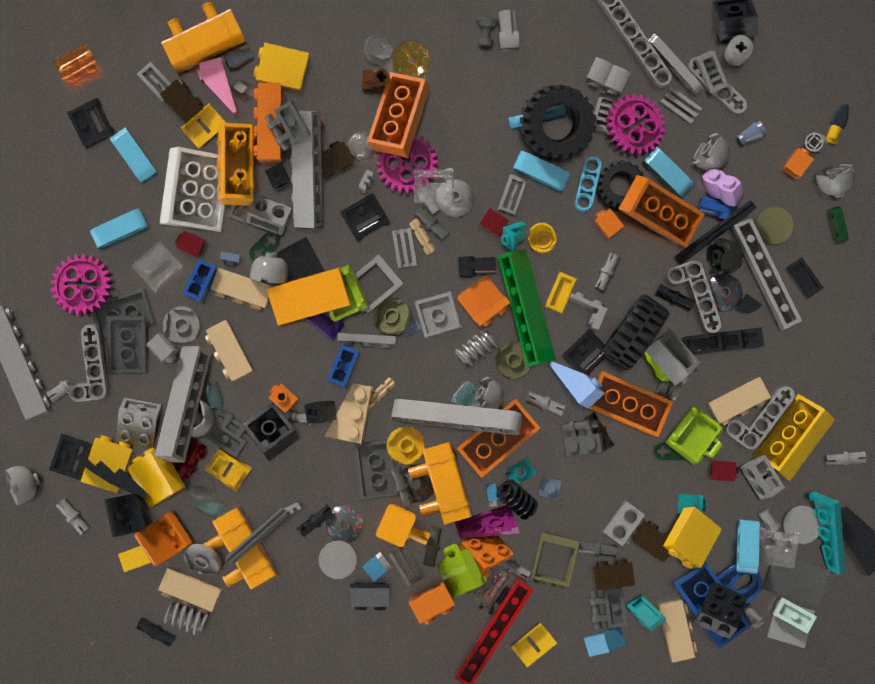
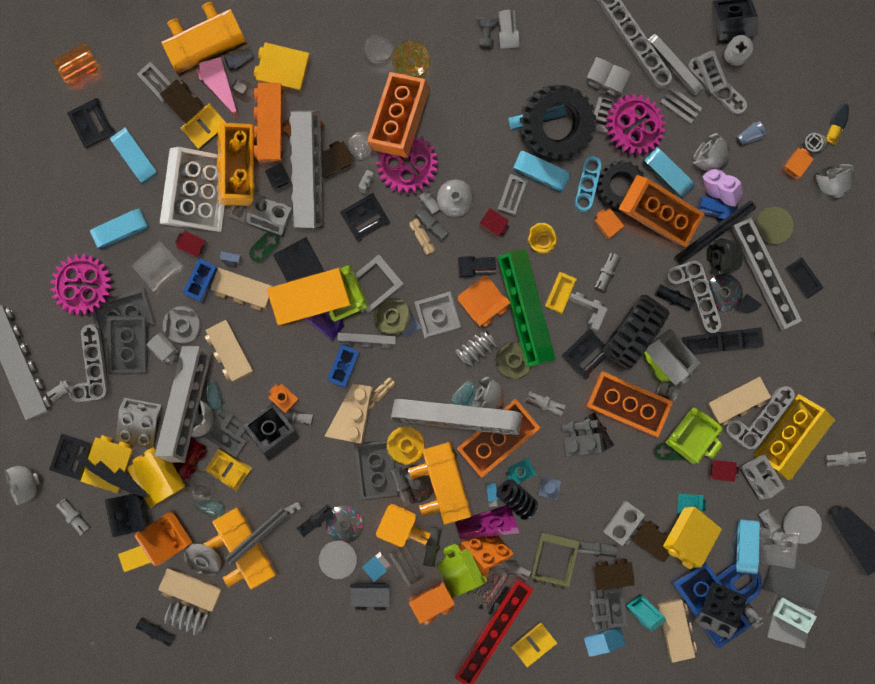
light grey cylinder [250,252,289,283] -> none
dark grey plate [265,100,311,151] -> none
black brick [304,401,337,424] -> none
reddish brown piece [362,68,390,92] -> none
light grey tile [392,228,417,269] -> none
clear plate [414,168,454,203] -> none
teal bracket [502,221,526,251] -> none
light blue slope [549,361,605,409] -> none
teal wing [809,492,846,575] -> none
dark green beam [830,206,849,243] -> none

